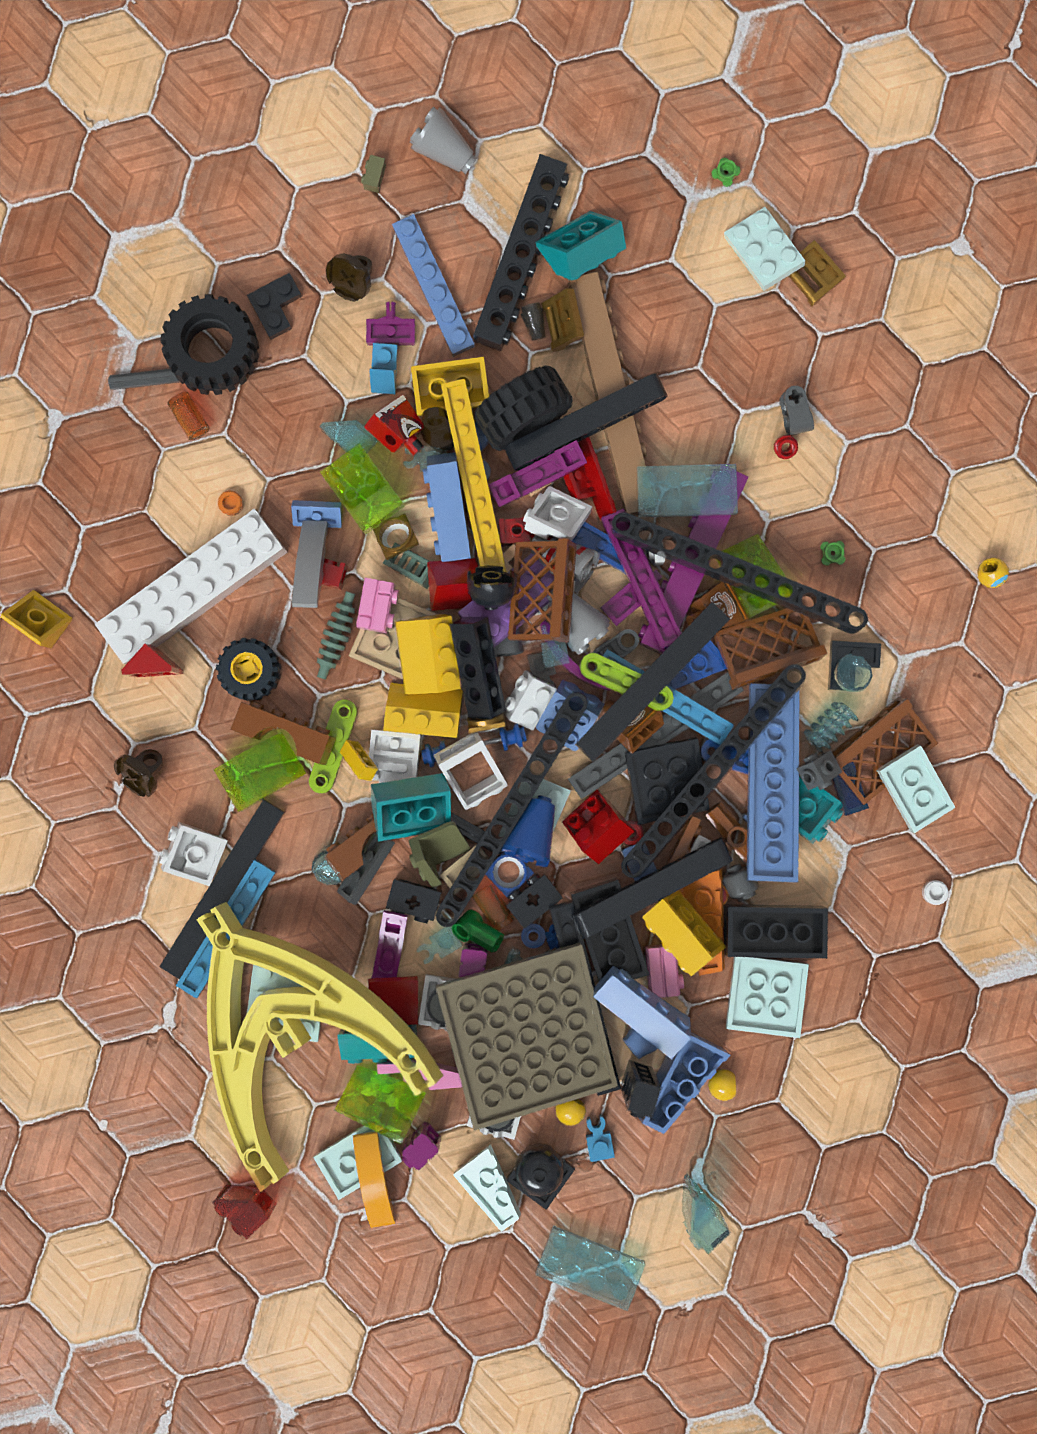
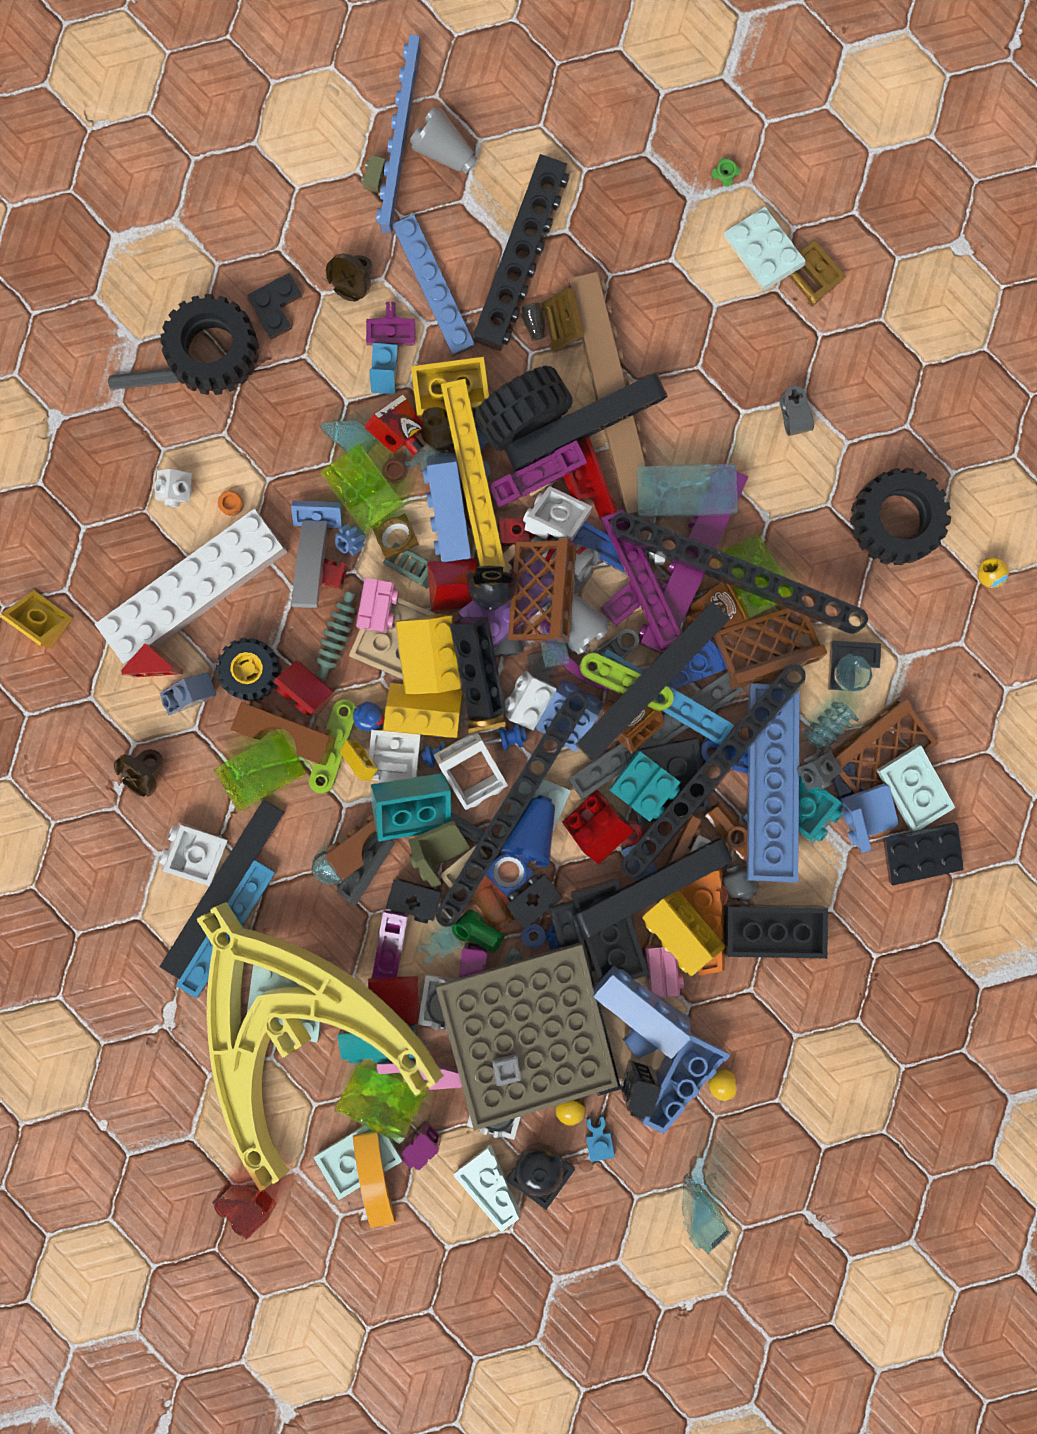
clear orange piece [167,392,210,440] -> none
clear light blue plate [535,1226,645,1311] -> none
teal slope [536,211,626,280] -> none
light aqua plate [725,957,809,1038] -> none
red plate [774,435,798,459] -> none
bright green plate [820,541,845,566] -> none
white tile [922,880,949,905] -> none
none -> white brick [154,469,192,507]
none -> sand blue slope [160,672,217,716]
none -> red slope [273,661,337,716]
none -> medium blue gear [335,524,365,556]
none -> blue animal [353,701,385,731]
none -> medium blue plate [376,34,421,234]
none -> copper plate [382,459,406,484]
none -> light grey tile [491,1054,522,1086]
none -> teal plate [608,750,680,821]
none -> medium blue bracket [841,784,898,853]
none -> black tyre [850,468,951,565]
none -> black plate [883,822,964,886]

